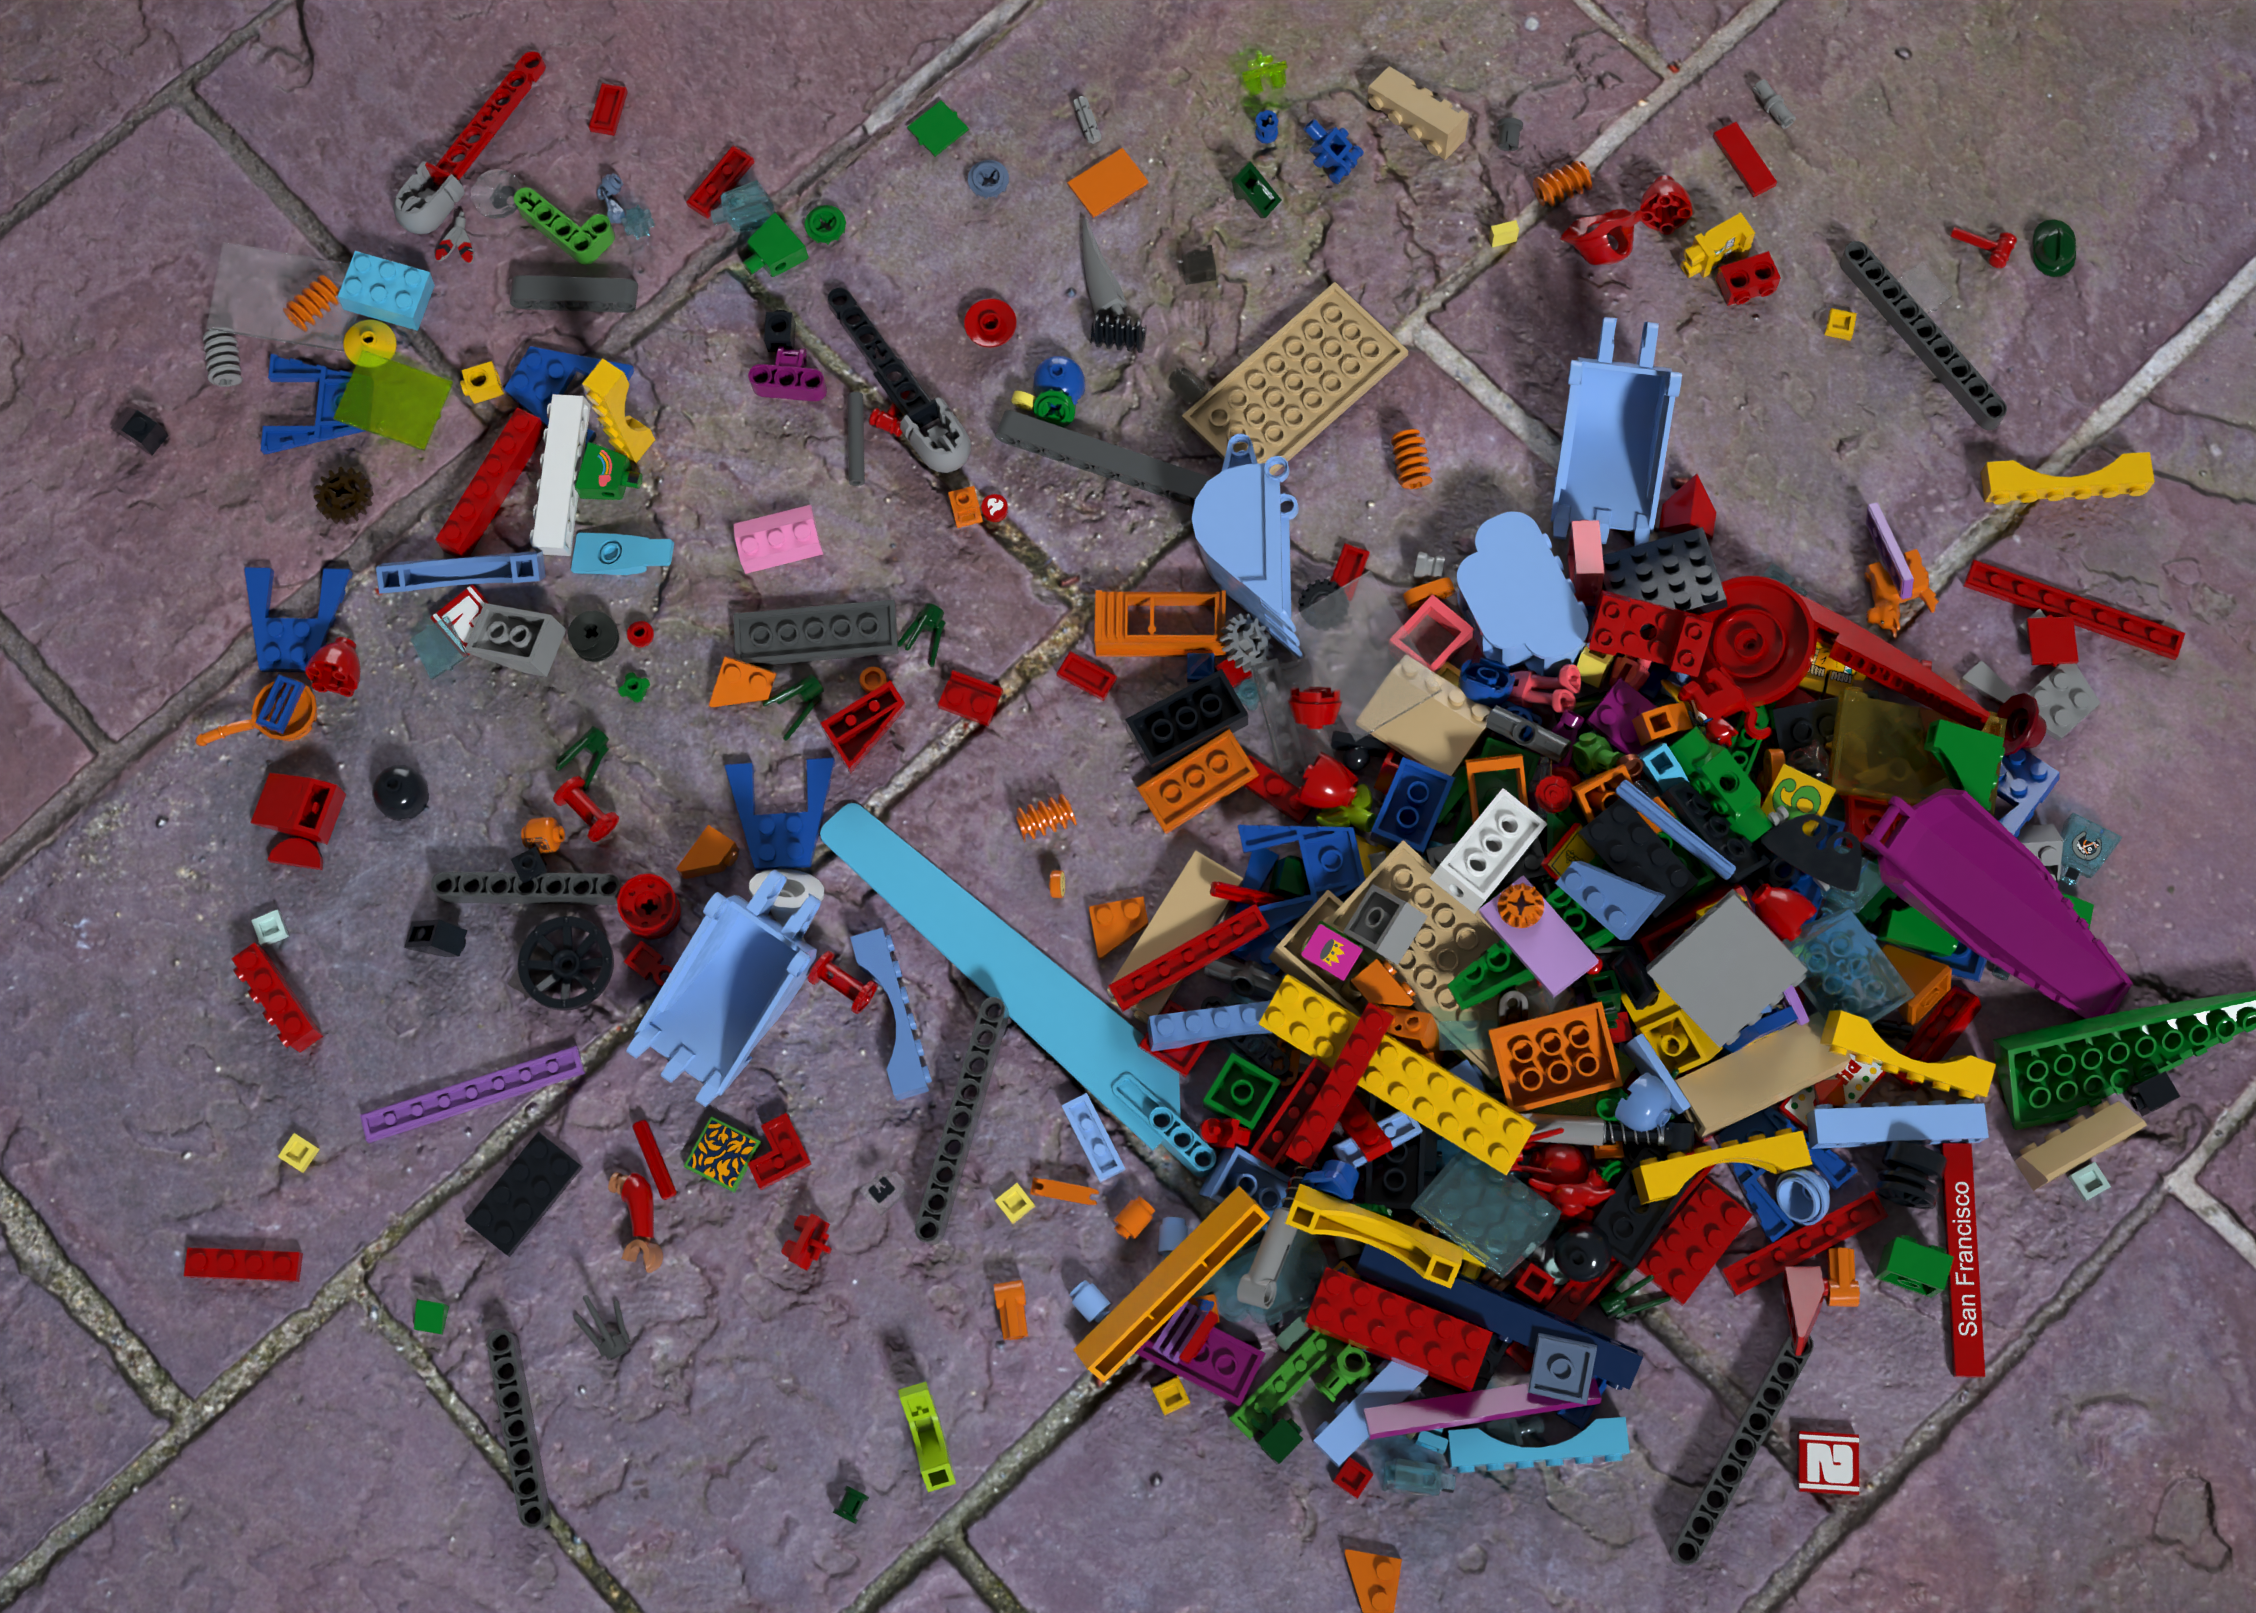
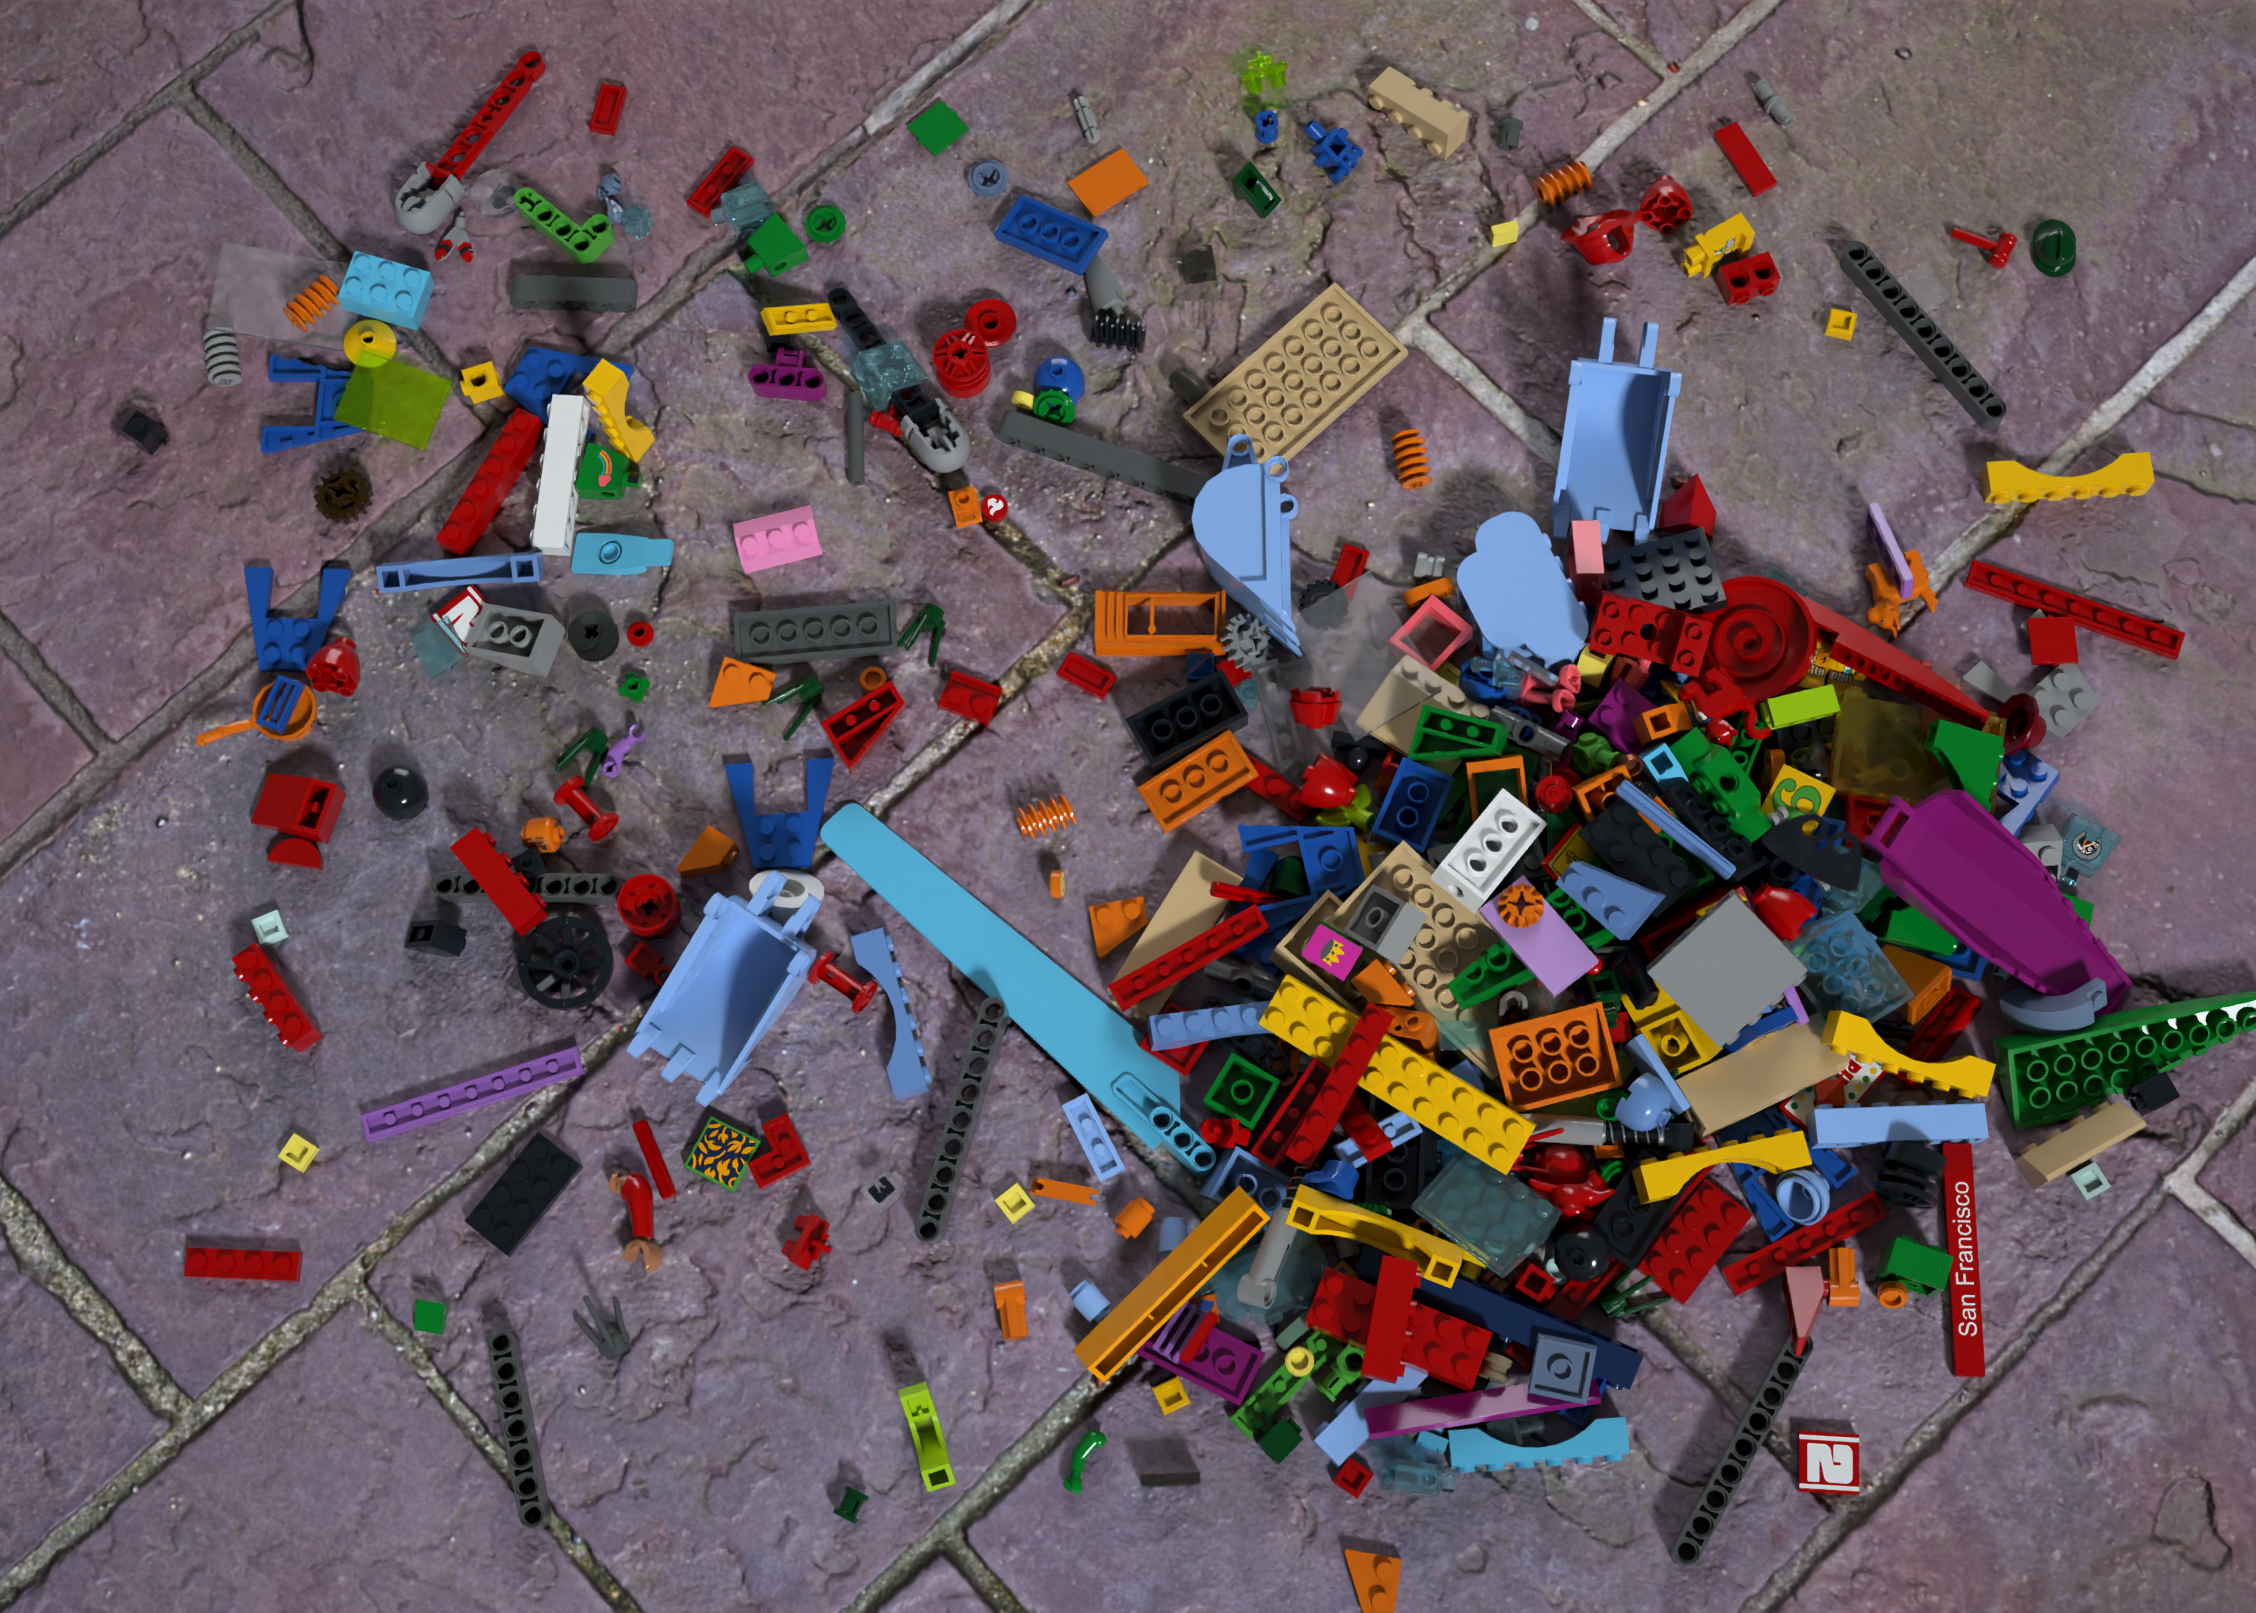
none -> red brick [449,827,548,937]
none -> medium lavender arm [602,724,647,778]
none -> yellow tile [760,303,837,336]
none -> clear light blue bracket [850,341,928,411]
none -> red wheel [932,329,991,399]
none -> blue plate [994,194,1109,276]
none -> green arm [1063,1430,1106,1494]
none -> clear smoke tile [1141,1471,1201,1488]
none -> light yellow tile [1285,1346,1314,1377]
none -> red brick [1360,1255,1422,1384]
none -> green wedge [1407,704,1510,762]
none -> clear light blue piece [1470,649,1525,701]
none -> dark tan wheel [1478,1351,1513,1384]
none -> clear tile [1507,650,1560,686]
none -> lime piece [1758,684,1841,730]
none -> orange tile [1877,1281,1908,1309]
none -> sand blue arch [1999,977,2107,1034]

